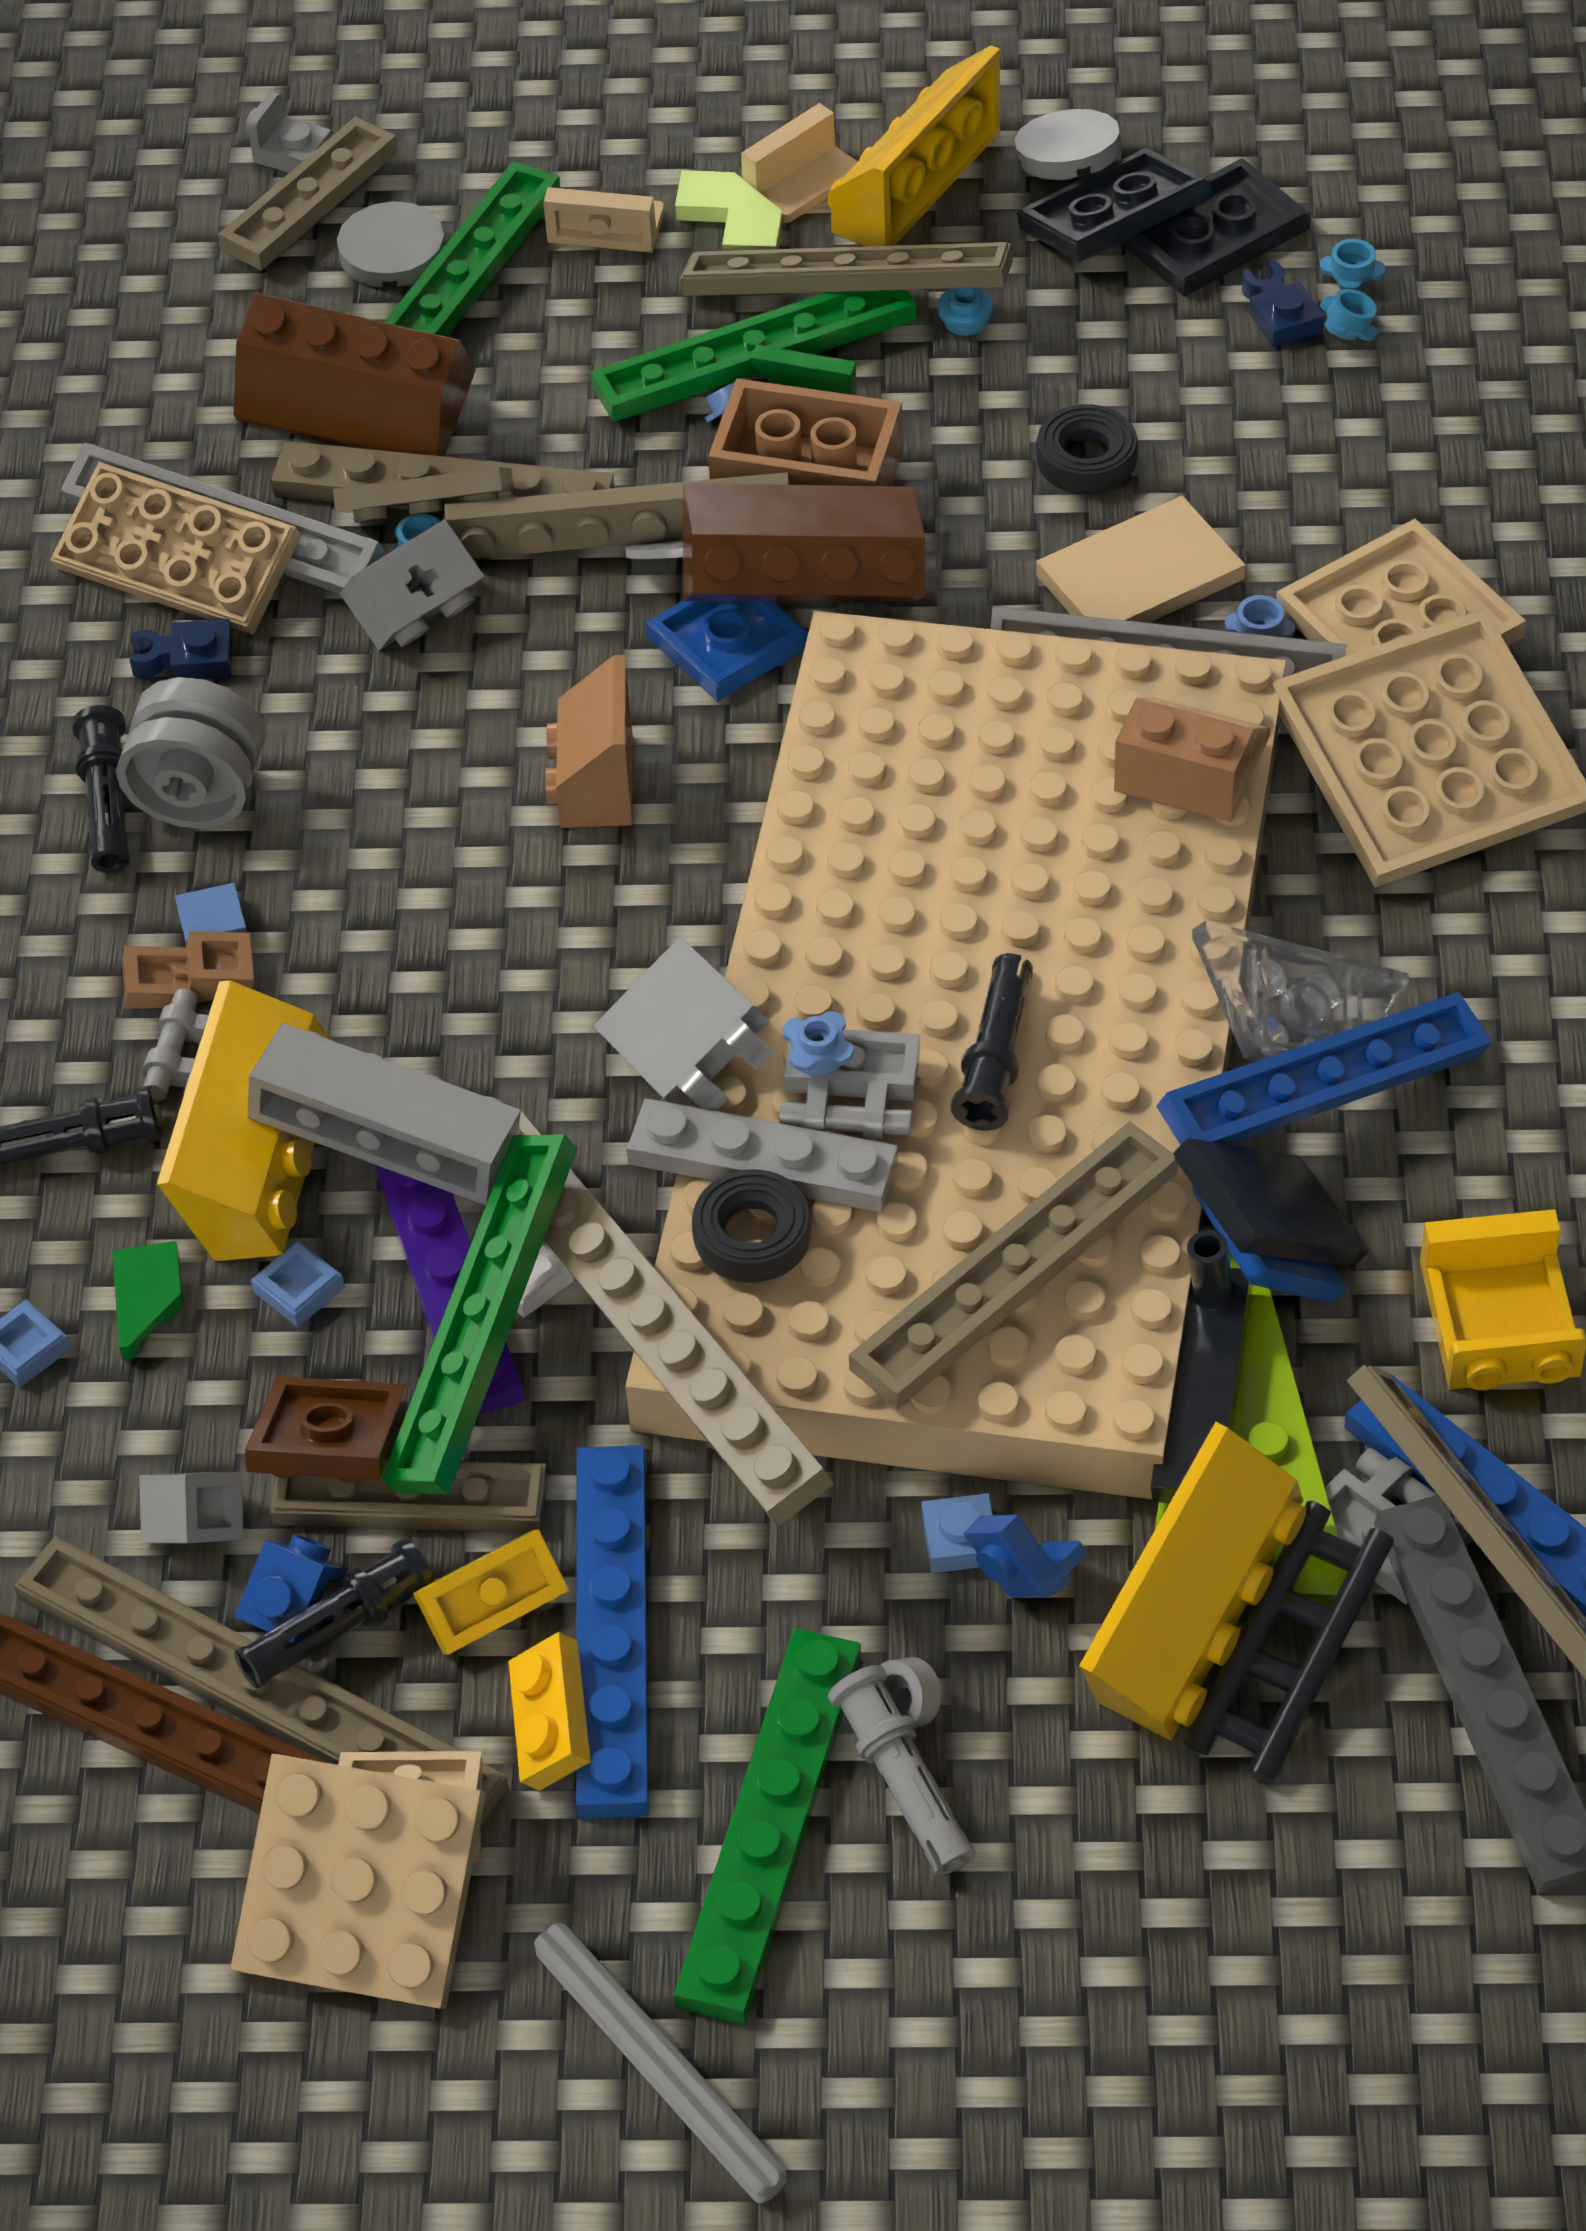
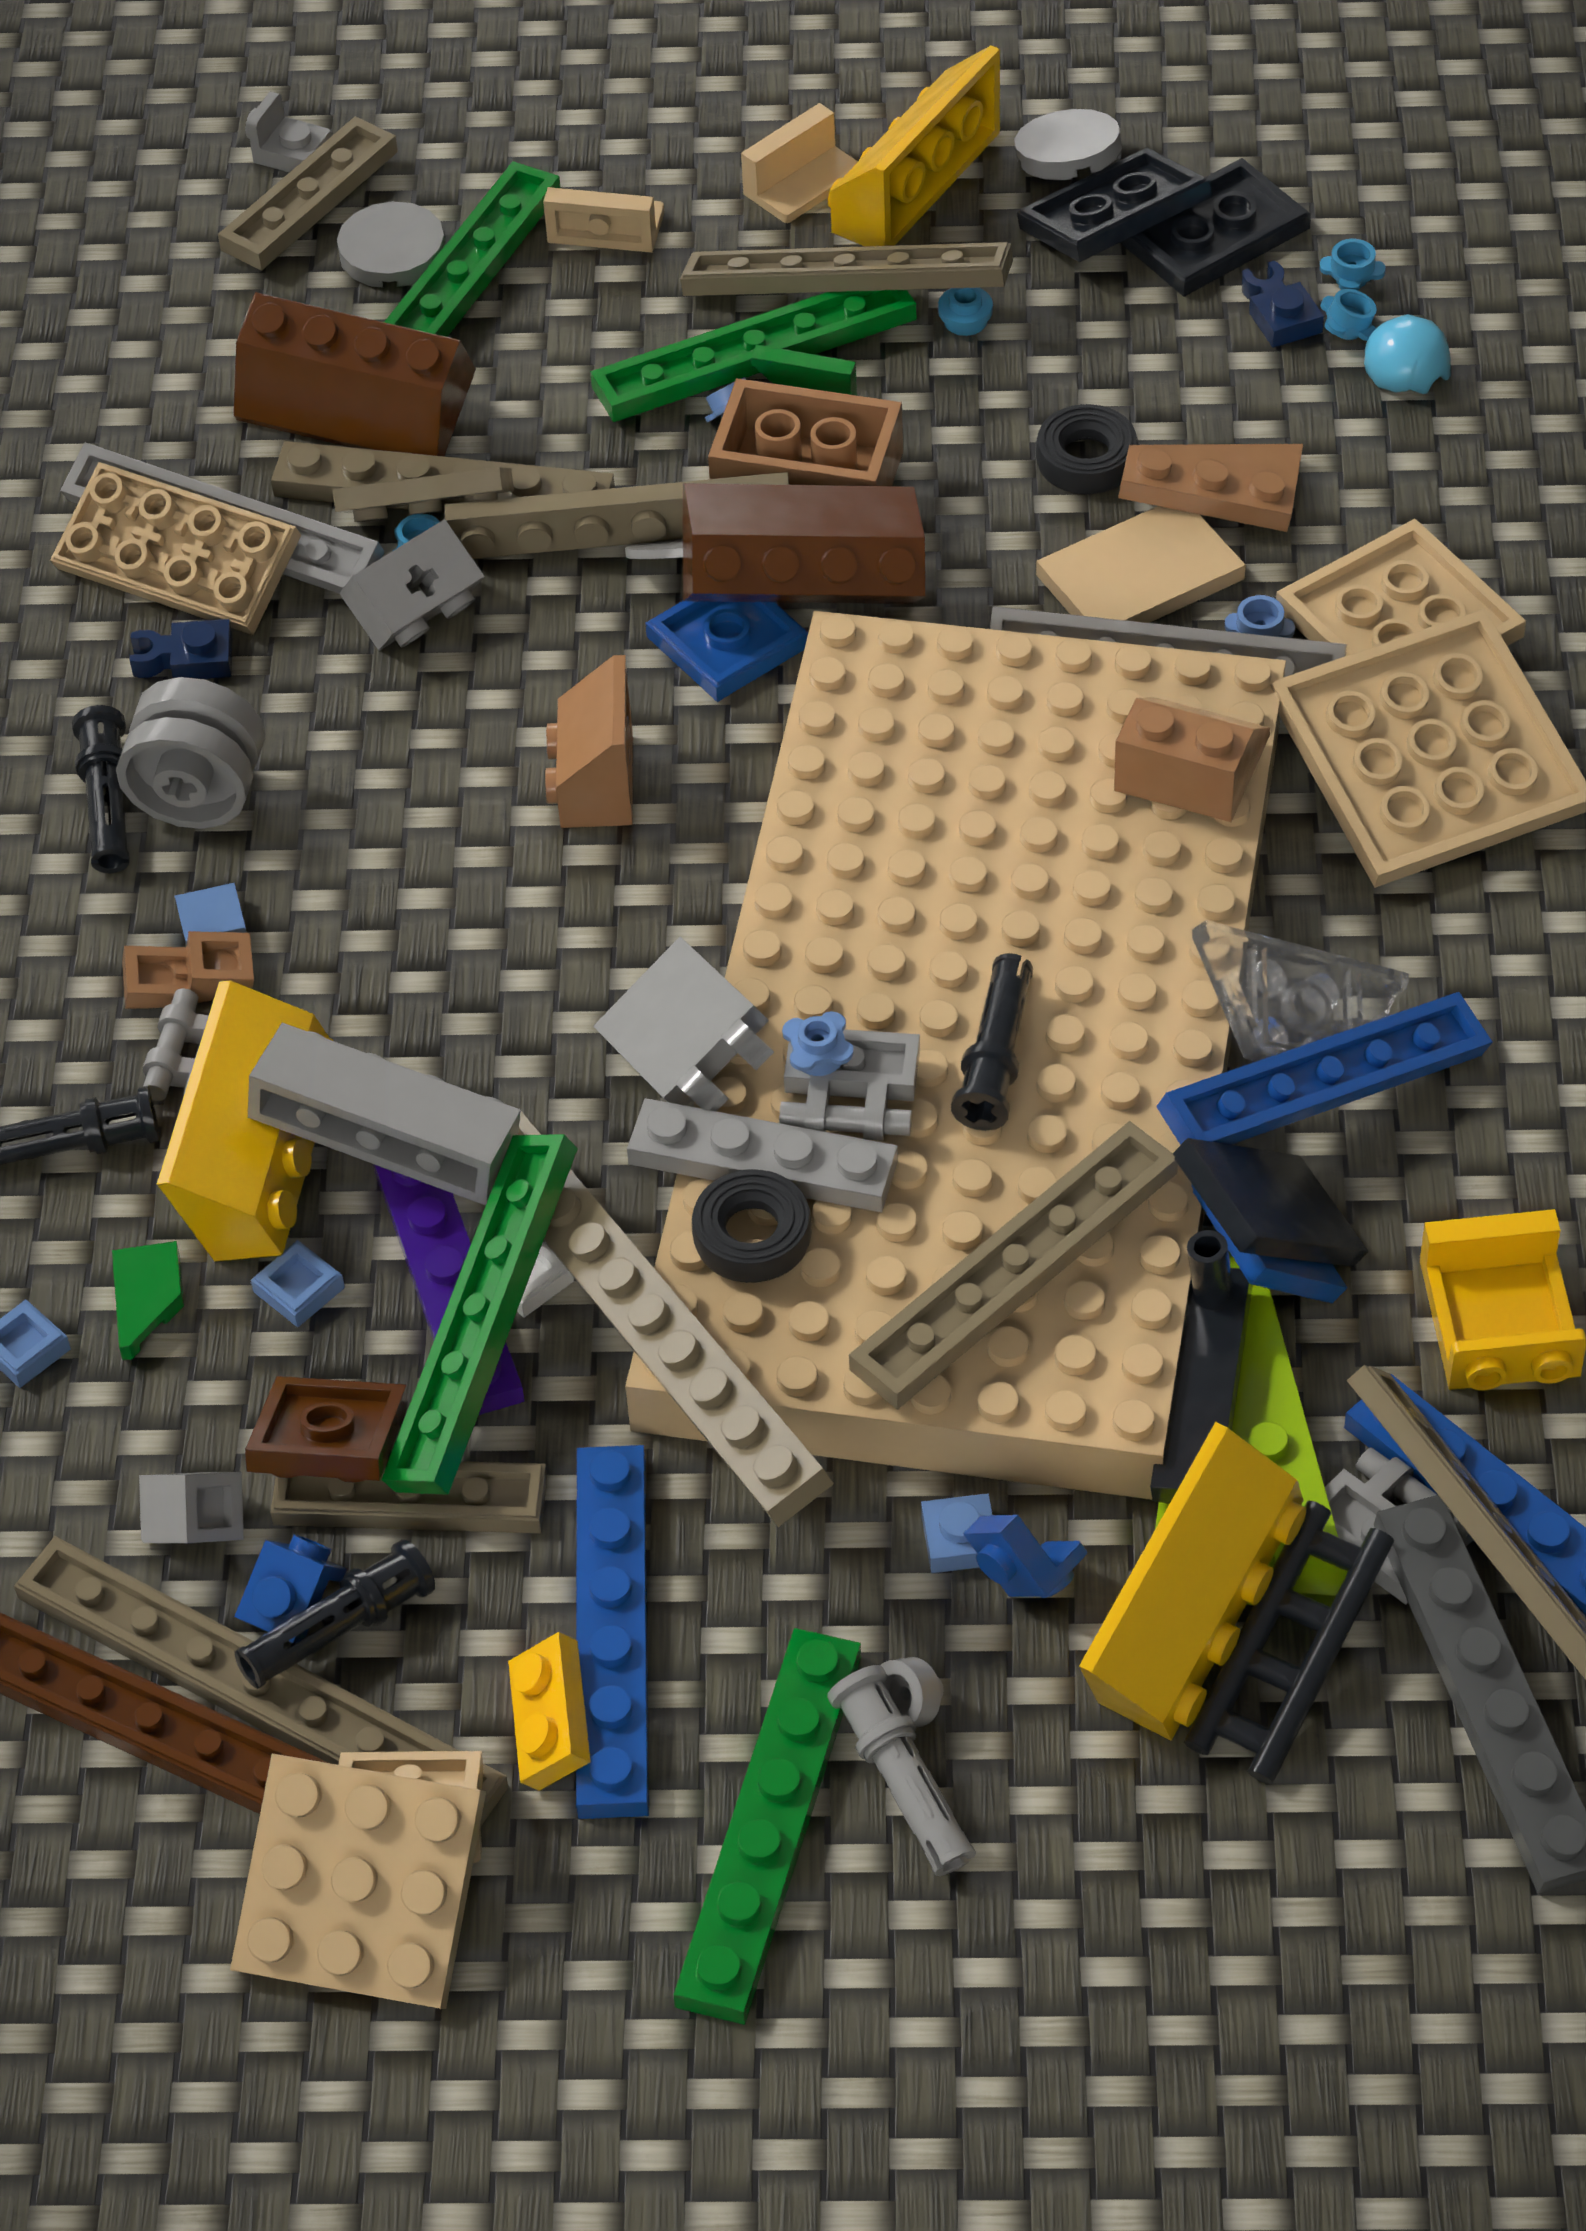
yellow plate [413,1529,569,1655] -> none
light grey axle [534,1923,787,2204] -> none
yellowish green tile [675,170,782,251] -> none
none -> medium nougat wing [1118,444,1303,532]
none -> medium azure hair [1364,314,1451,394]

